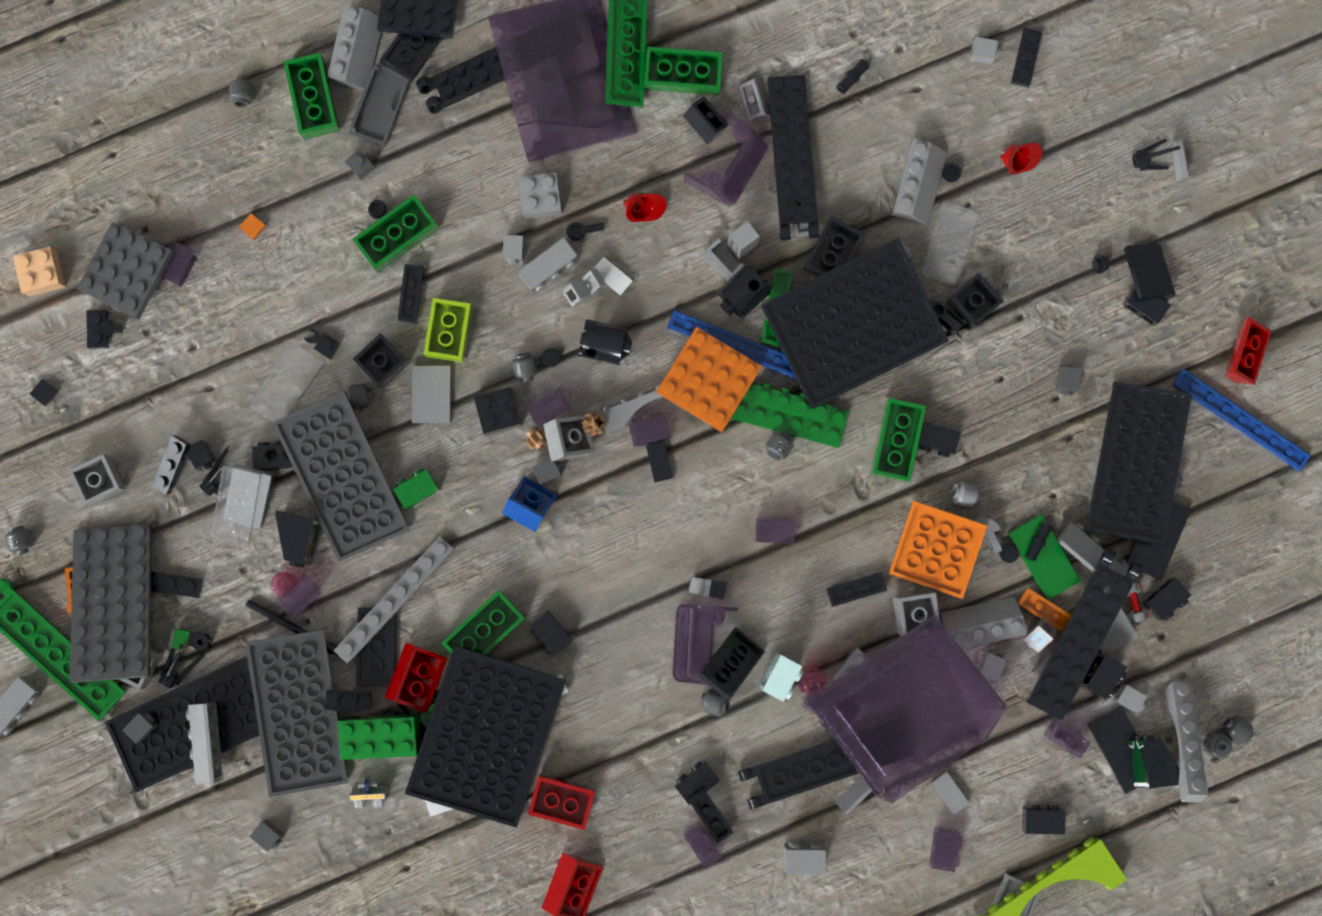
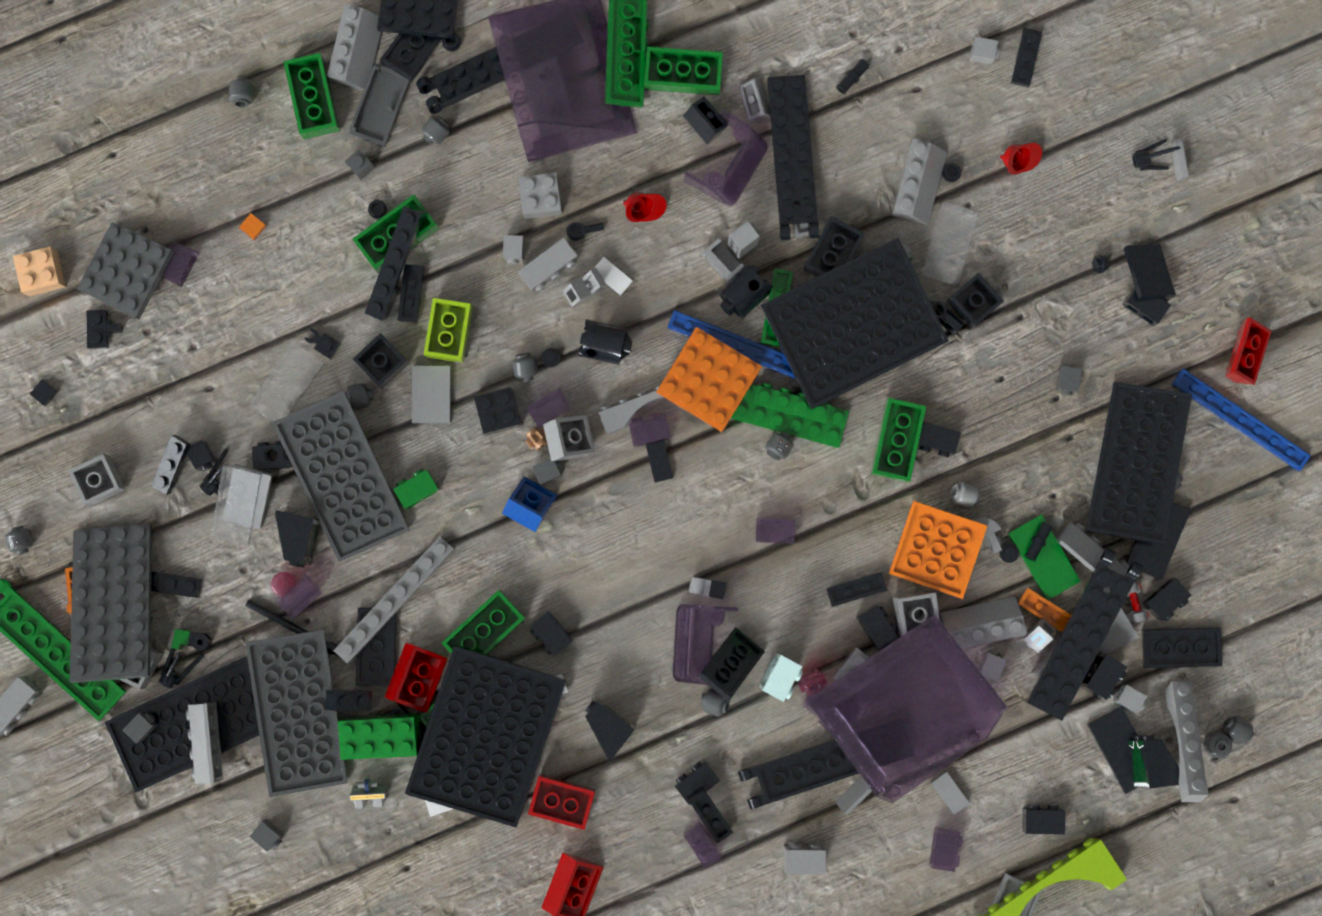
medium nougat gear [581,411,606,436] -> none
clear purple brick [1043,719,1091,759] -> none
none -> black arch [365,205,427,321]
none -> dark grey head [422,116,450,145]
none -> black plate [442,33,461,52]
none -> black slope [585,699,635,761]
none -> black brick [856,605,898,650]
none -> black tile [1142,627,1222,668]

